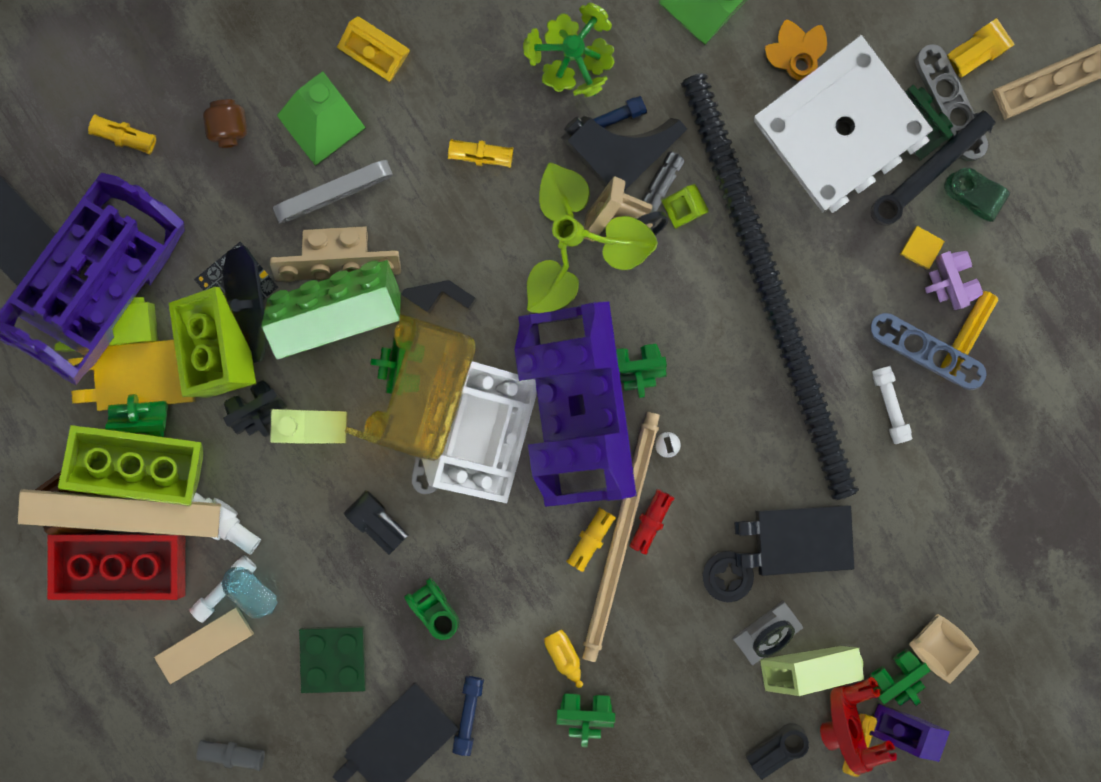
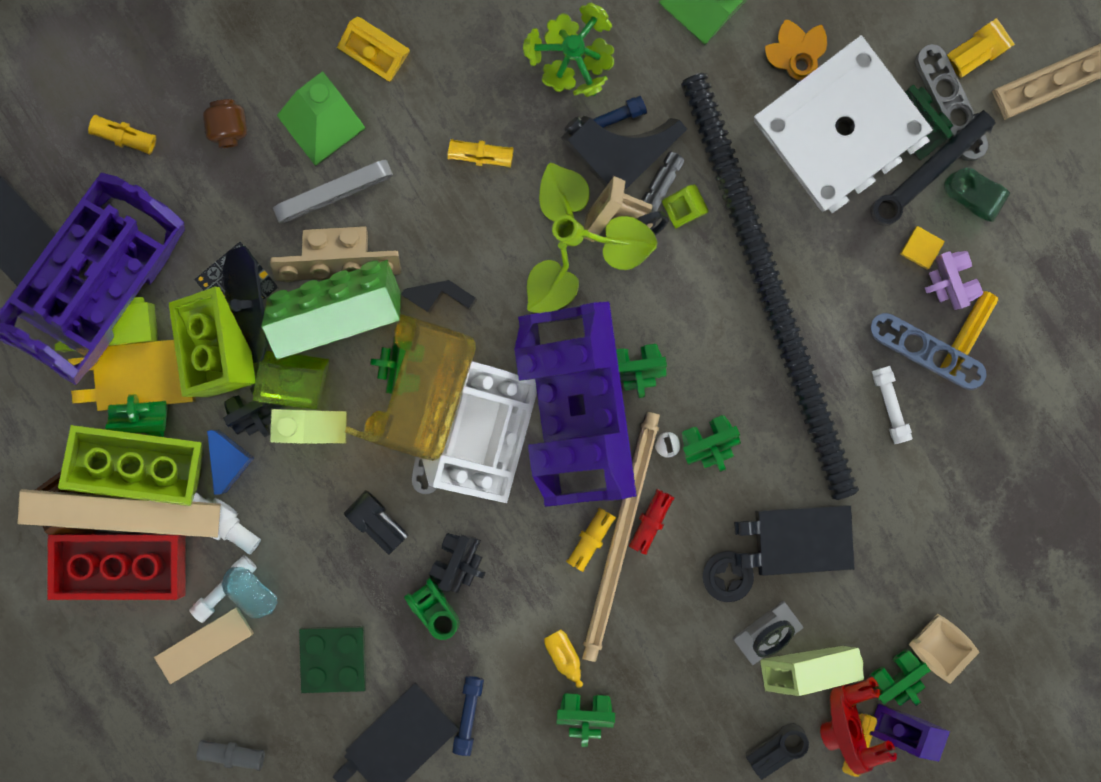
none -> blue slope [207,430,254,495]
none -> clear neon green slope [253,350,330,410]
none -> black hips [429,533,486,593]
none -> green hips [682,415,741,472]

